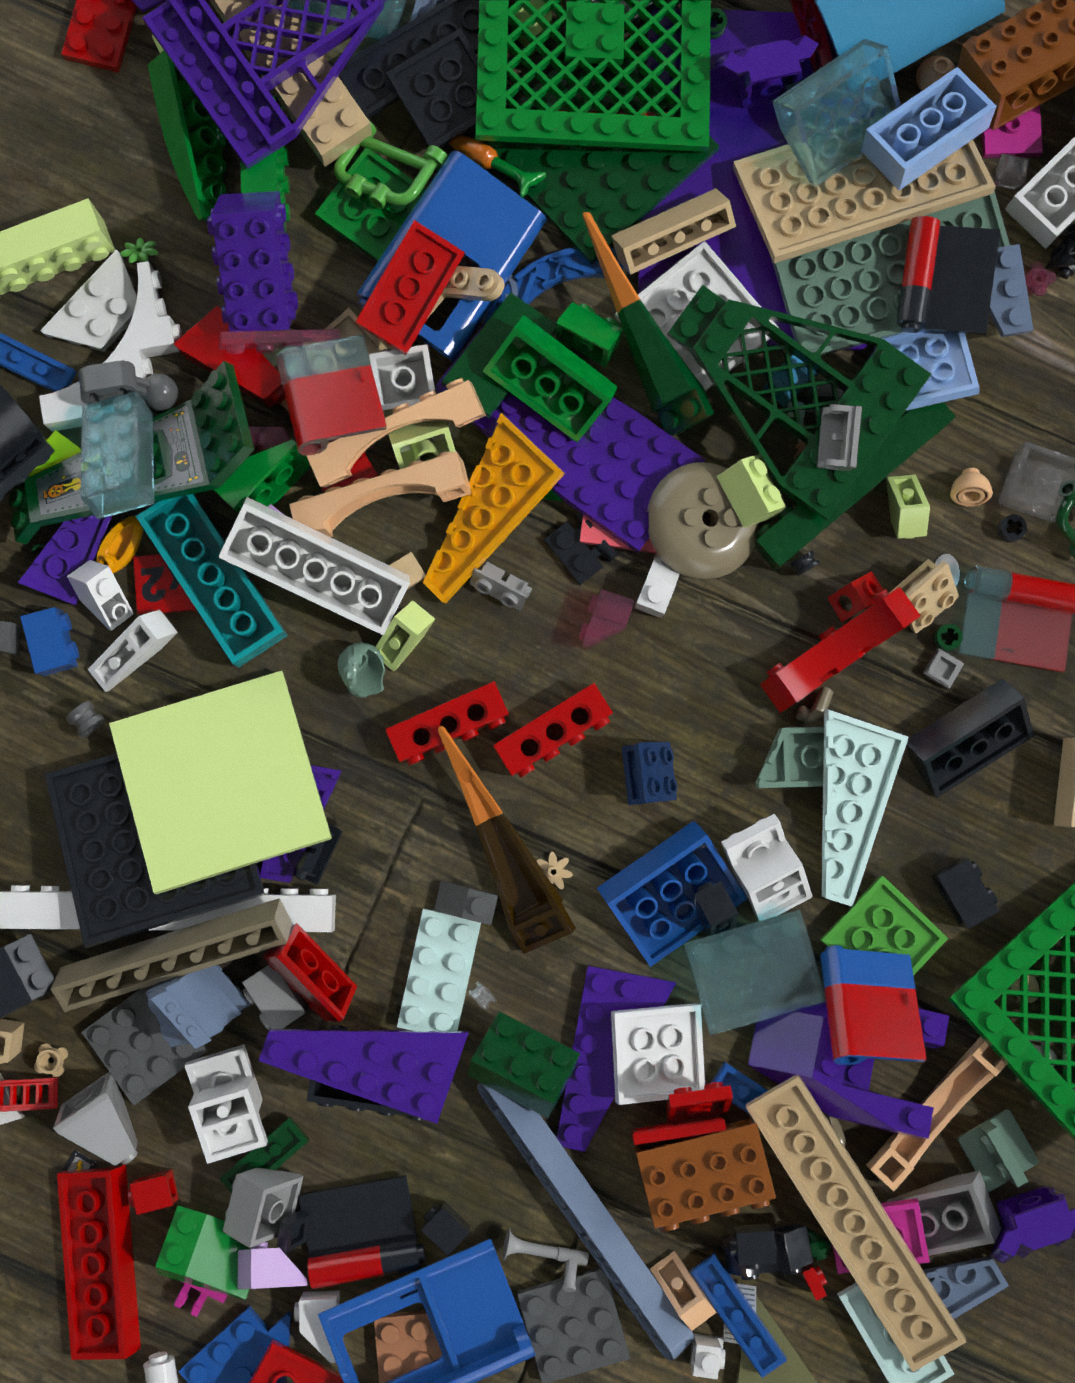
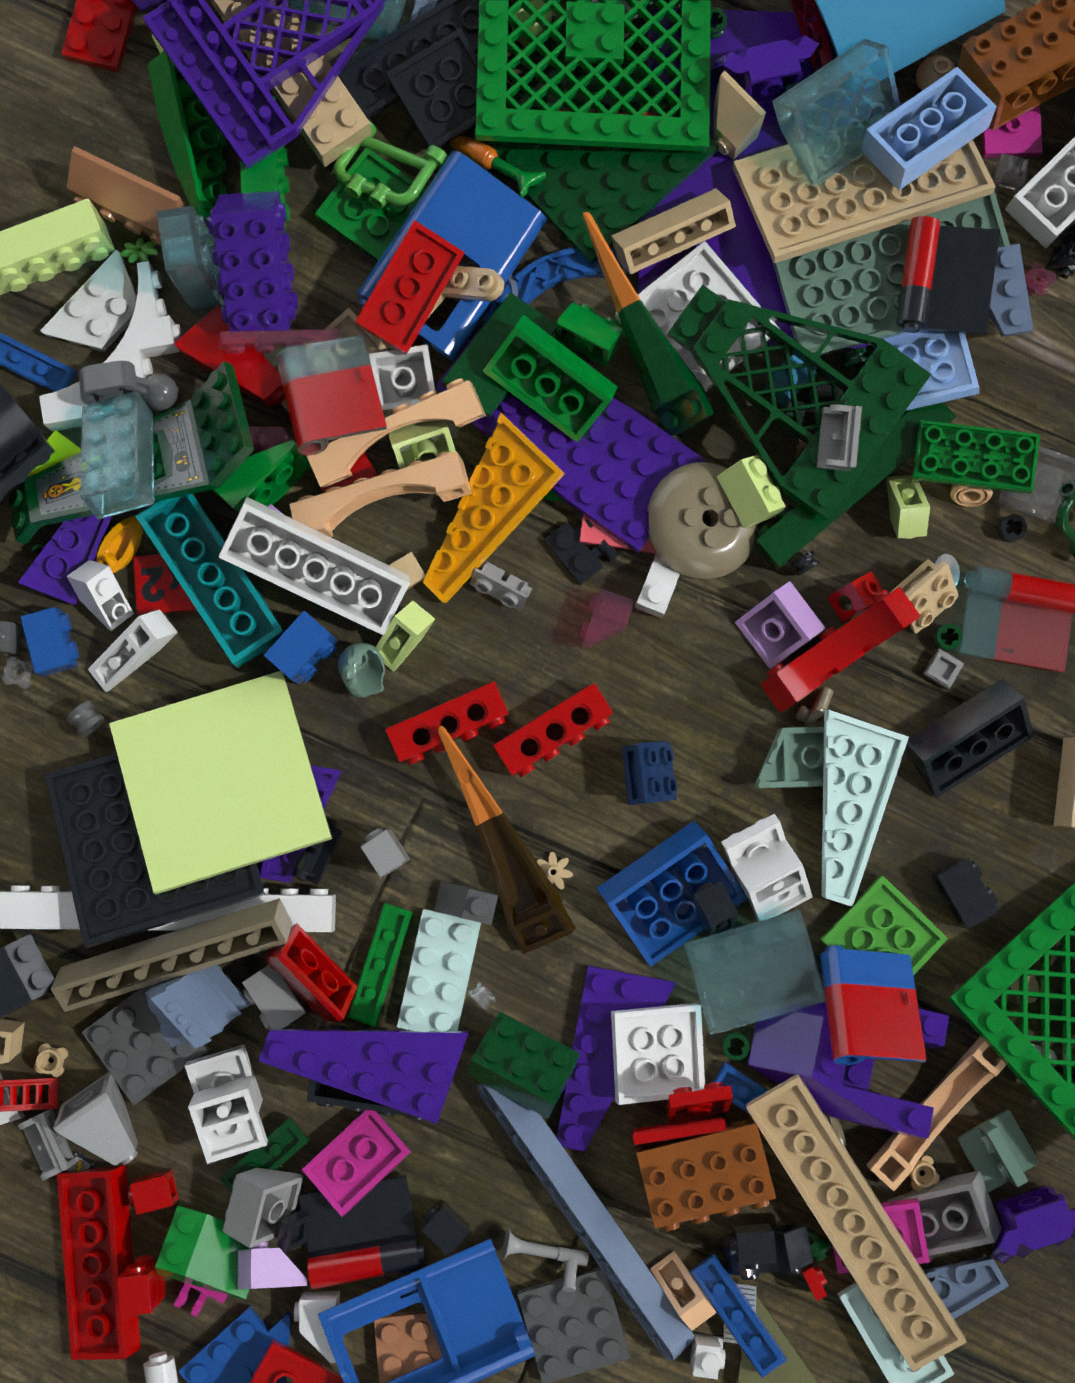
none -> clear plate [2,656,34,689]
none -> light grey hinge [18,1109,76,1181]
none -> nougat slope [66,146,192,248]
none -> red brick [117,1255,167,1317]
none -> clear light blue brick [156,205,225,310]
none -> blue brick [264,611,338,684]
none -> dark pink plate [302,1110,411,1217]
none -> green tile [347,903,413,1027]
none -> light grey brick [361,828,410,877]
none -> tan slope [713,71,766,160]
none -> dark green bush [721,1032,750,1061]
none -> lavender slope [735,581,825,669]
none -> dark green bush [840,347,868,371]
none -> tan plate [909,1155,940,1191]
none -> green tile [911,420,1040,494]

